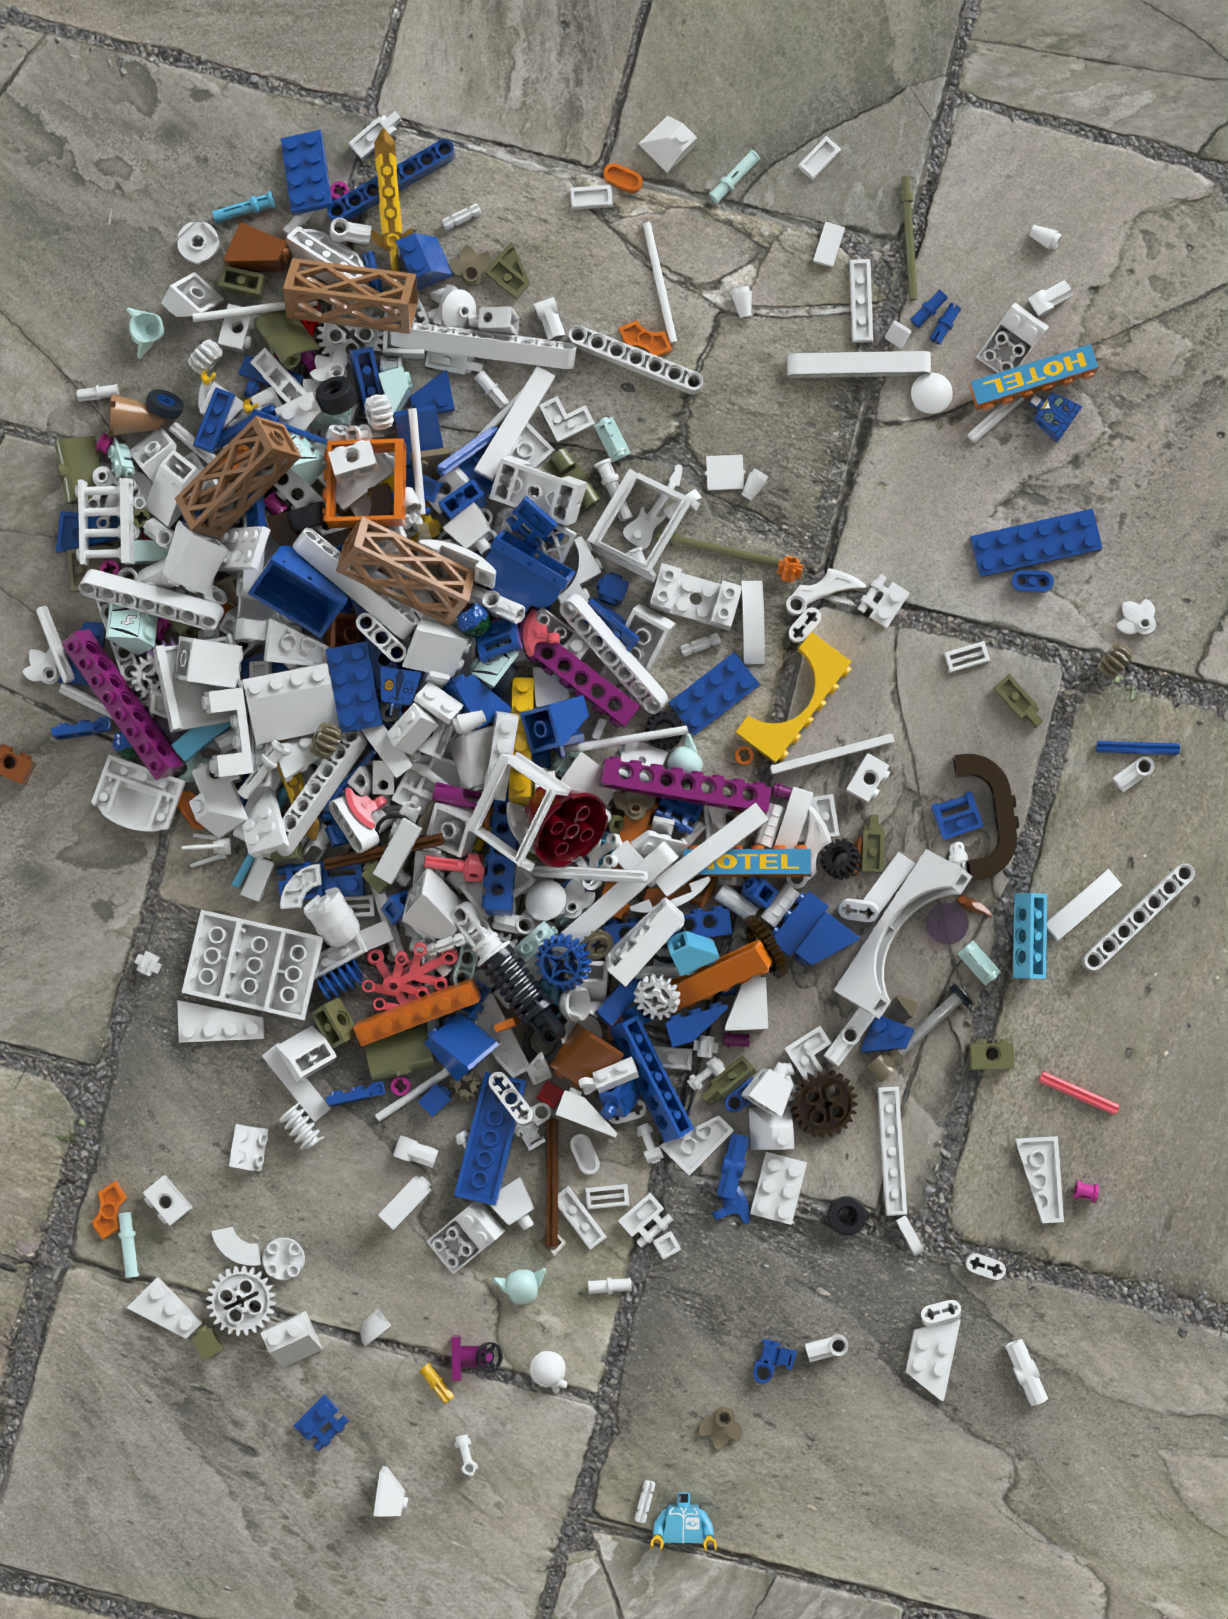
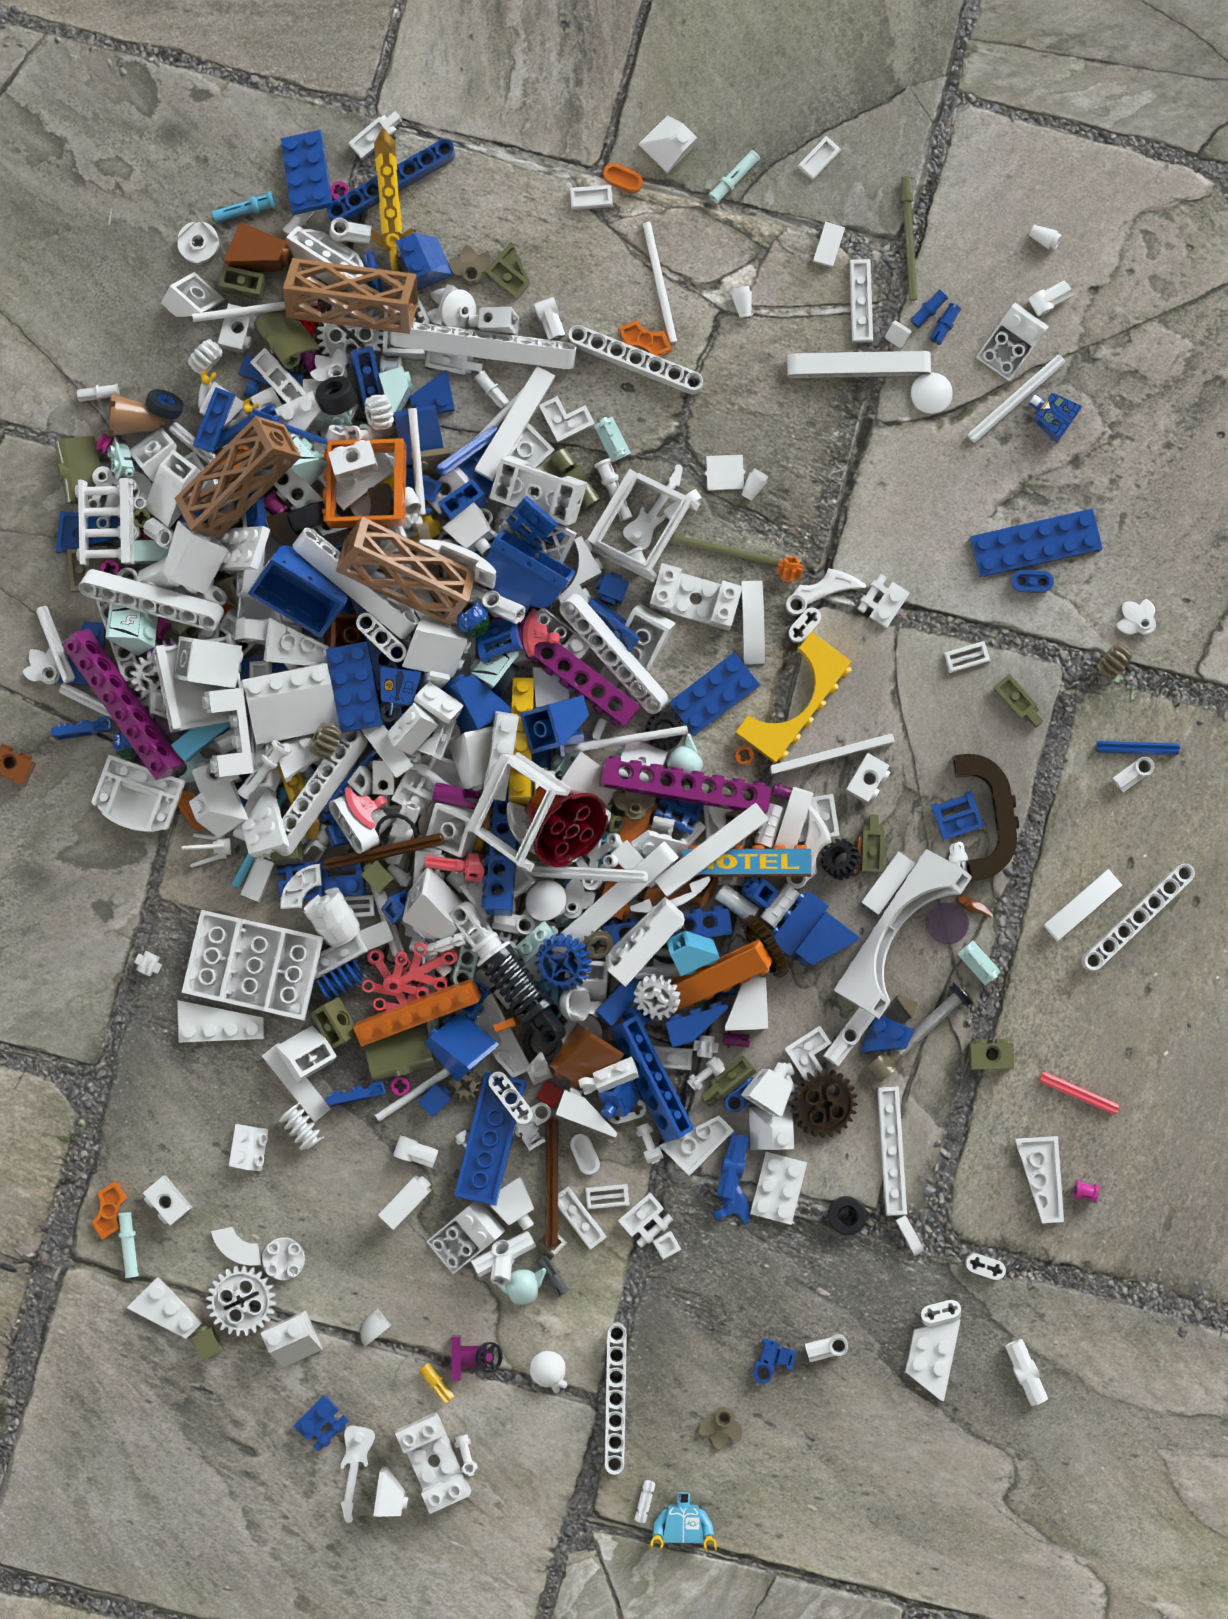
light aqua piece [126,308,164,359] -> none
white tile [373,818,422,884] -> none
white axle [442,204,482,230] -> none
white cone [453,710,486,735] -> none
white pin [588,1277,632,1295] -> none
white axle [680,633,721,656] -> none
white beam [838,898,880,922] -> none
brick [969,344,1098,411] -> none
medium azure brick [1013,893,1047,979] -> none
none -> white piece [341,1425,375,1523]
none -> white plate [395,1412,471,1514]
none -> white piece [471,1230,536,1286]
none -> dark grey axle [537,1255,569,1297]
none -> white beam [605,1322,627,1475]

